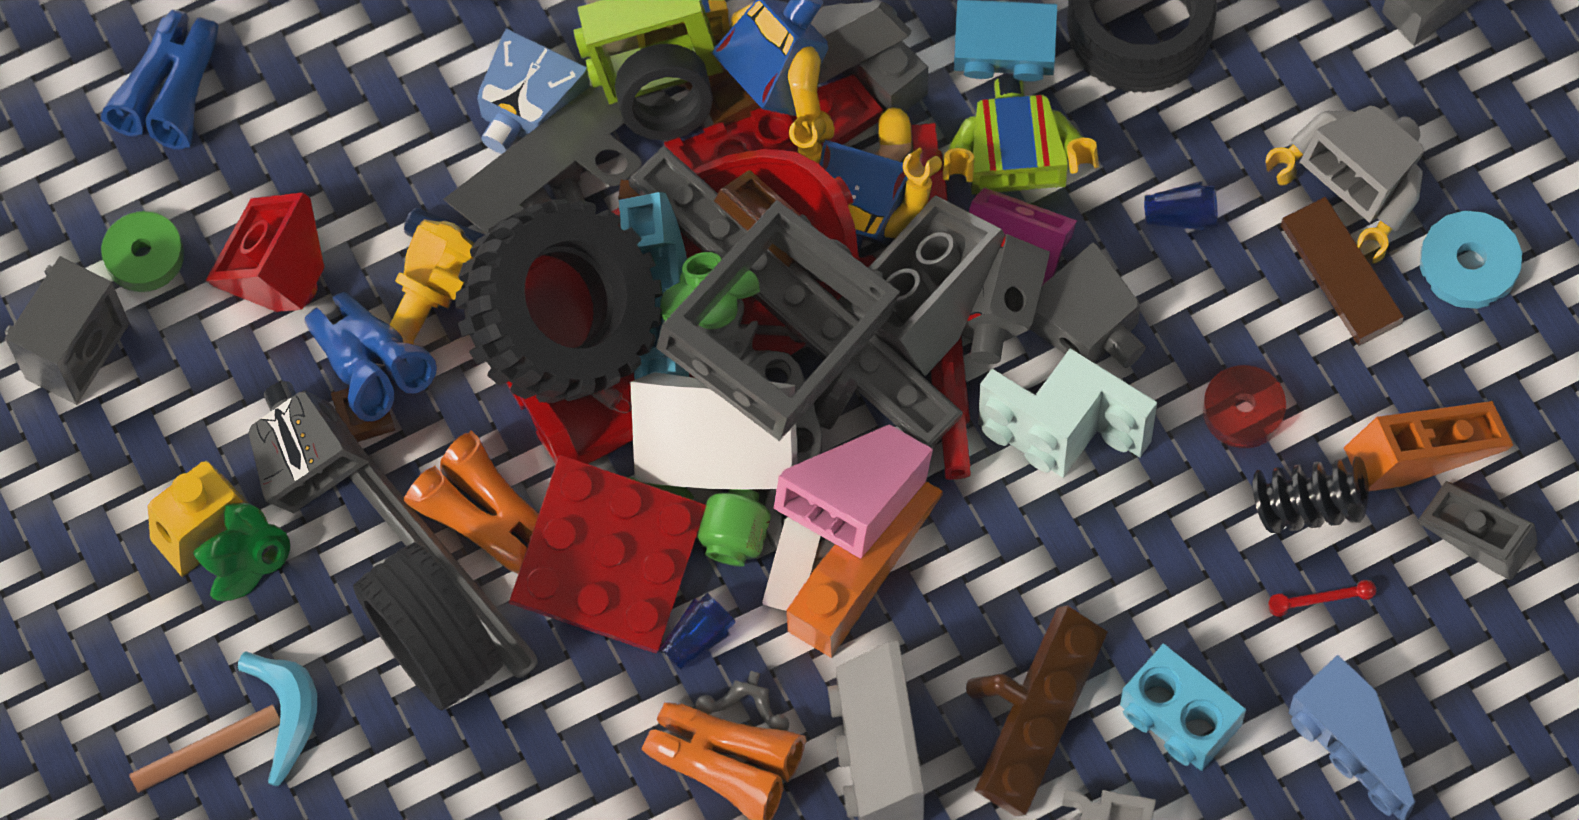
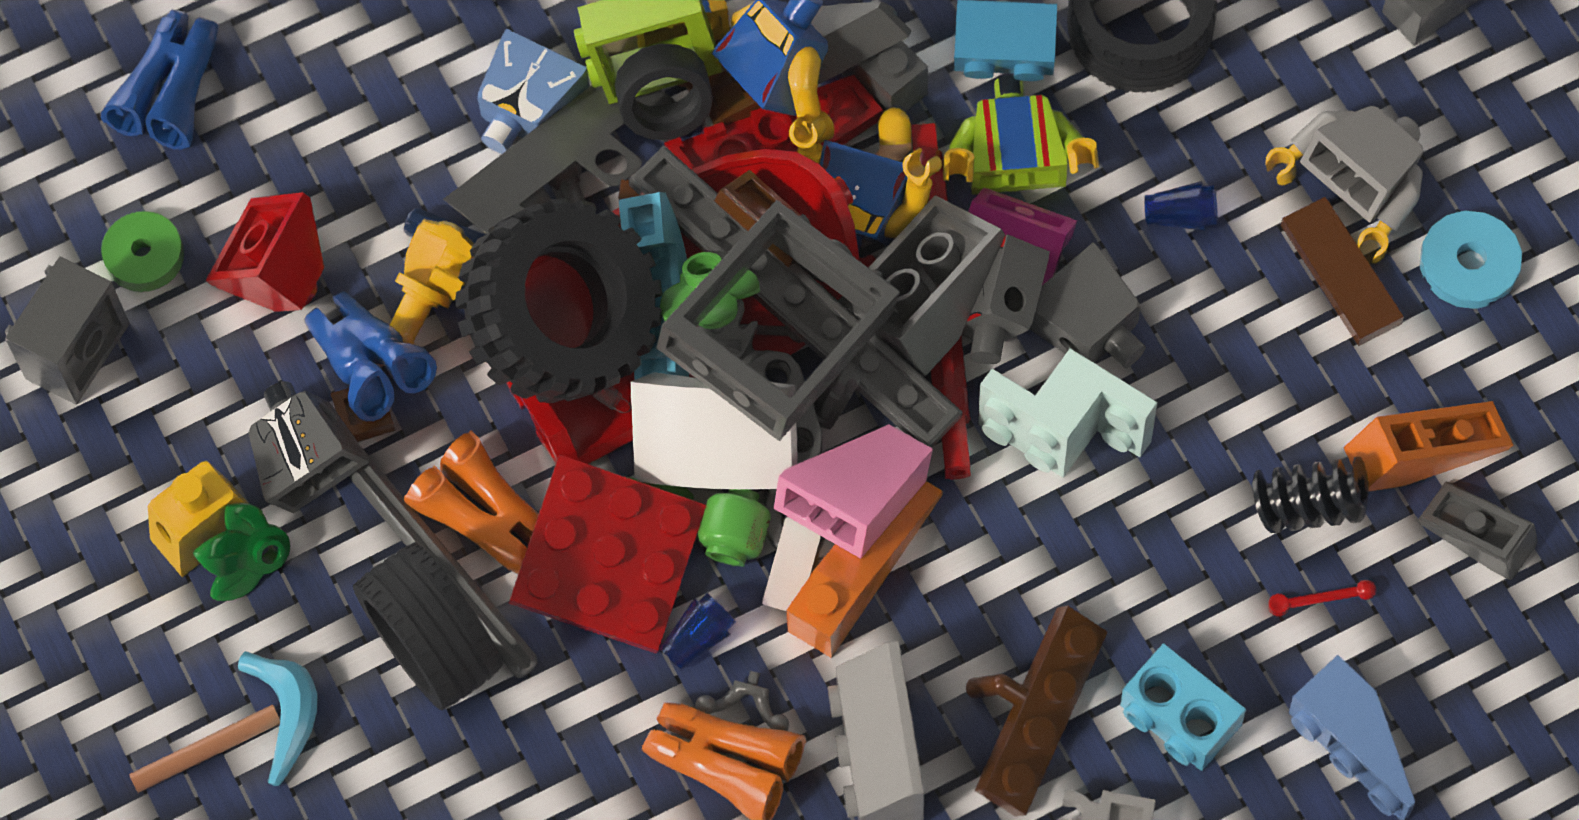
clear red piece [1203,365,1286,448] -> none

